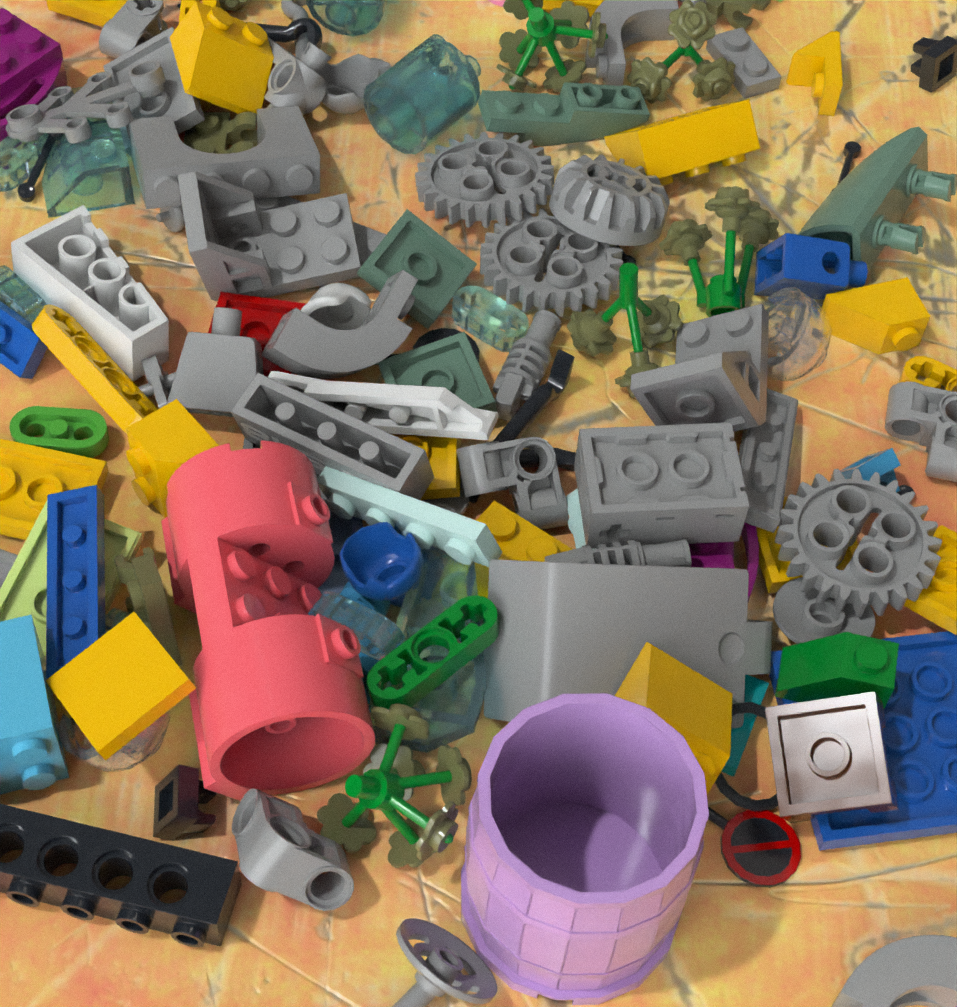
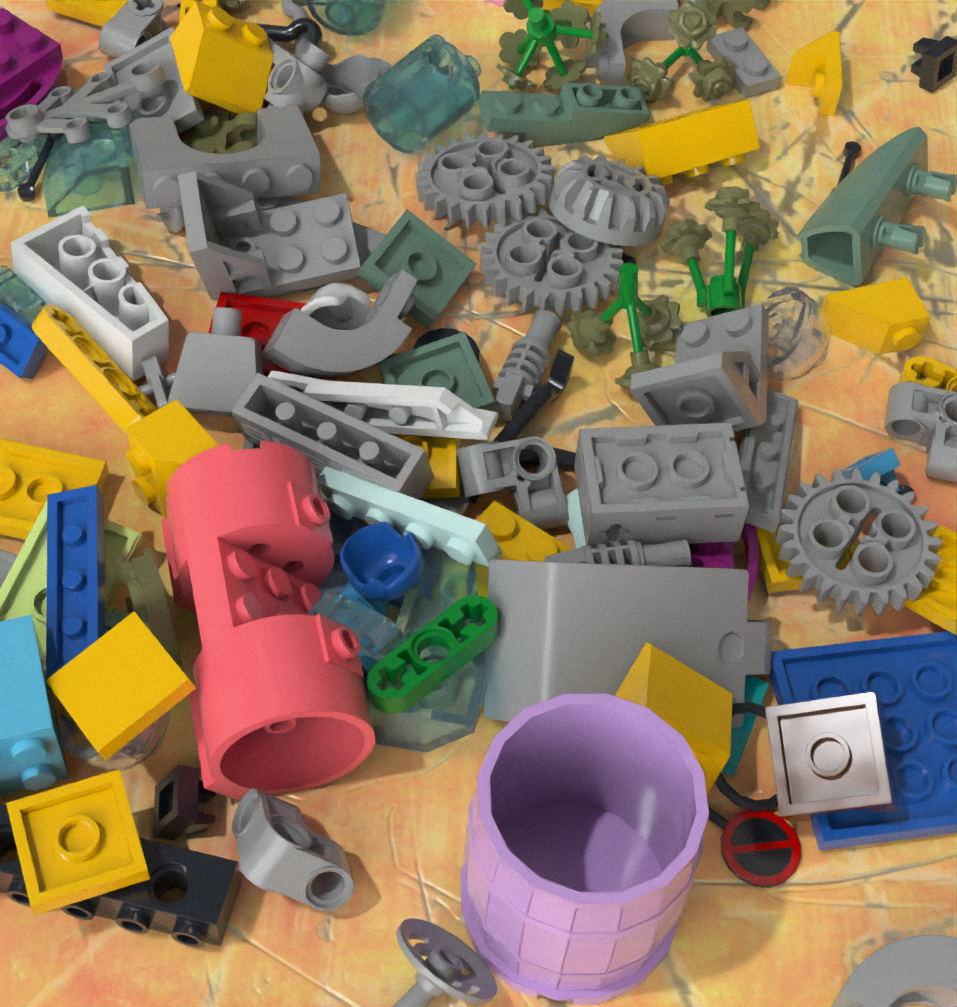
bright green plate [9,406,109,458] -> none
olive plant [317,704,472,868] -> none
clear light blue beam [452,285,529,352] -> none
blue torso [754,233,868,299] -> none
light grey dish [773,577,875,644] -> none
green slope [775,632,899,708] -> none
none -> yellow plate [6,769,150,916]

